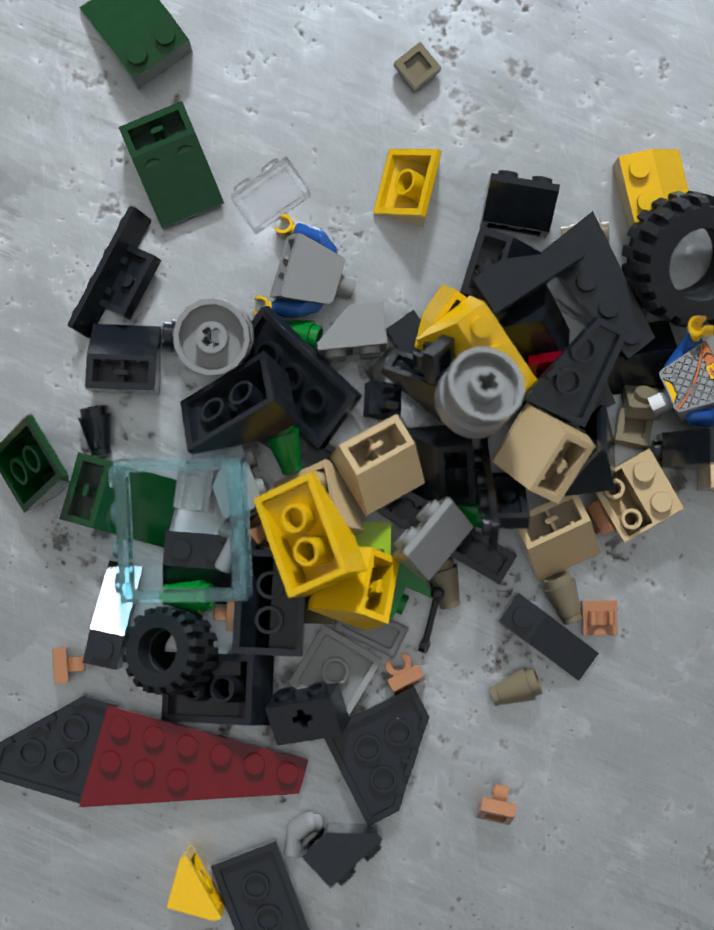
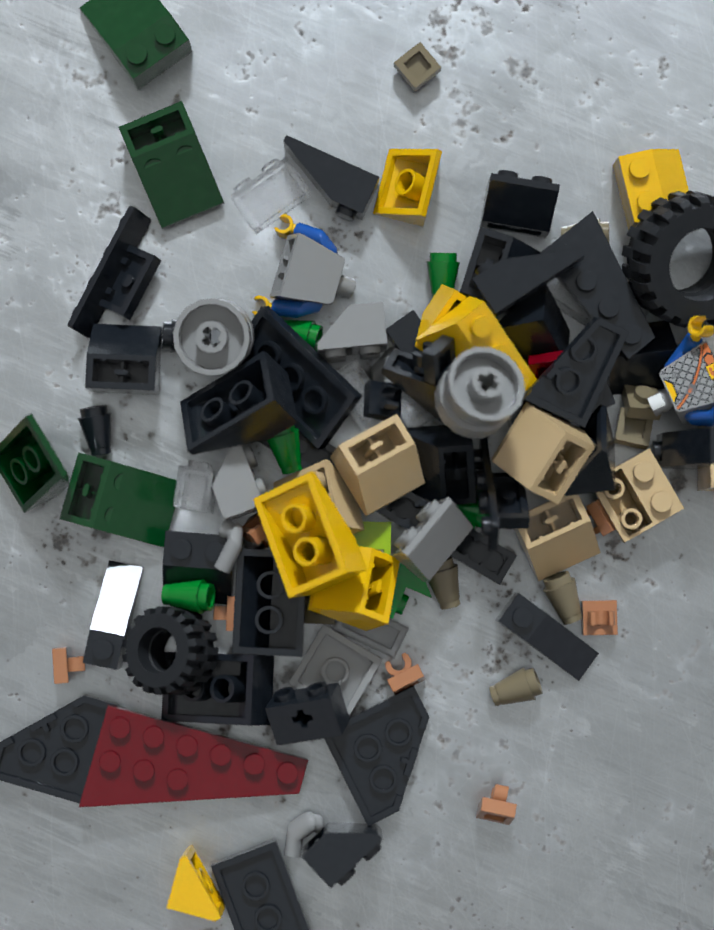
clear light blue window [109,455,253,603] -> none
black hinge [418,587,445,653] -> none
none -> black slope [283,135,380,221]
none -> green cone [426,253,460,298]

